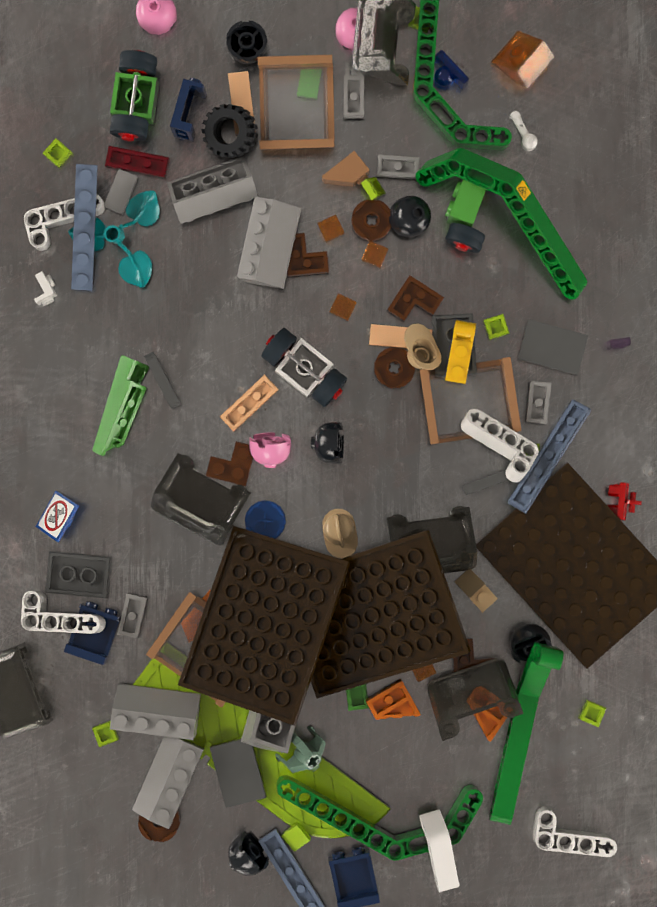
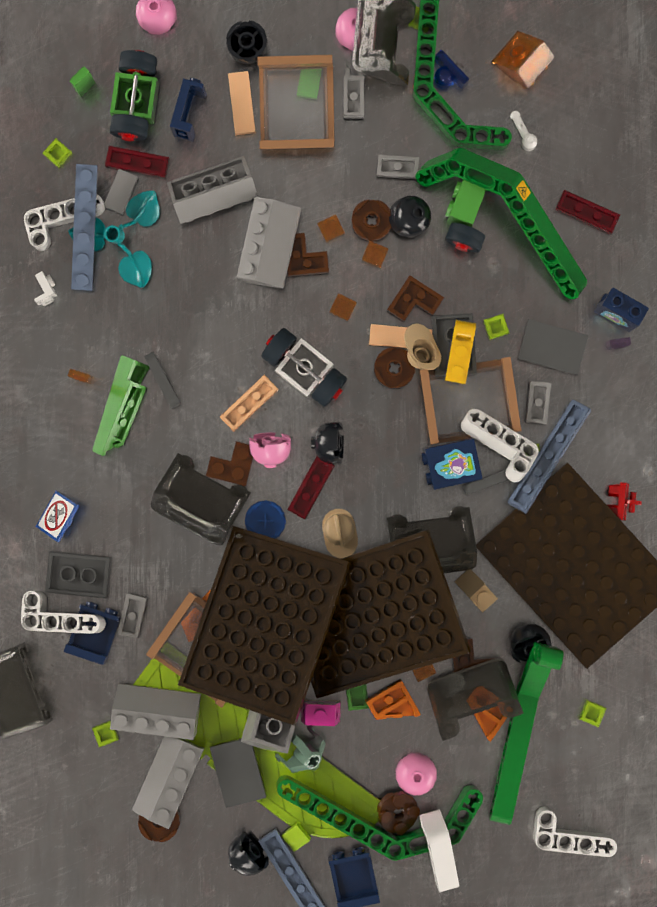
black tyre [201,104,258,158] -> none
medium nougat slope [322,151,370,187] -> none
lime tile [361,177,386,200] -> none
none -> clear orange tile [68,369,93,384]
none -> bright green tile [70,67,96,97]
none -> dark red tile [287,456,335,520]
none -> dark pink torso [301,700,341,726]
none -> reddish brown plate [377,791,420,835]
none -> bright pink cylinder [396,753,437,796]
none -> dark blue panel [421,437,483,490]
none -> dark red tile [555,190,620,234]
none -> dark blue panel [594,288,649,332]

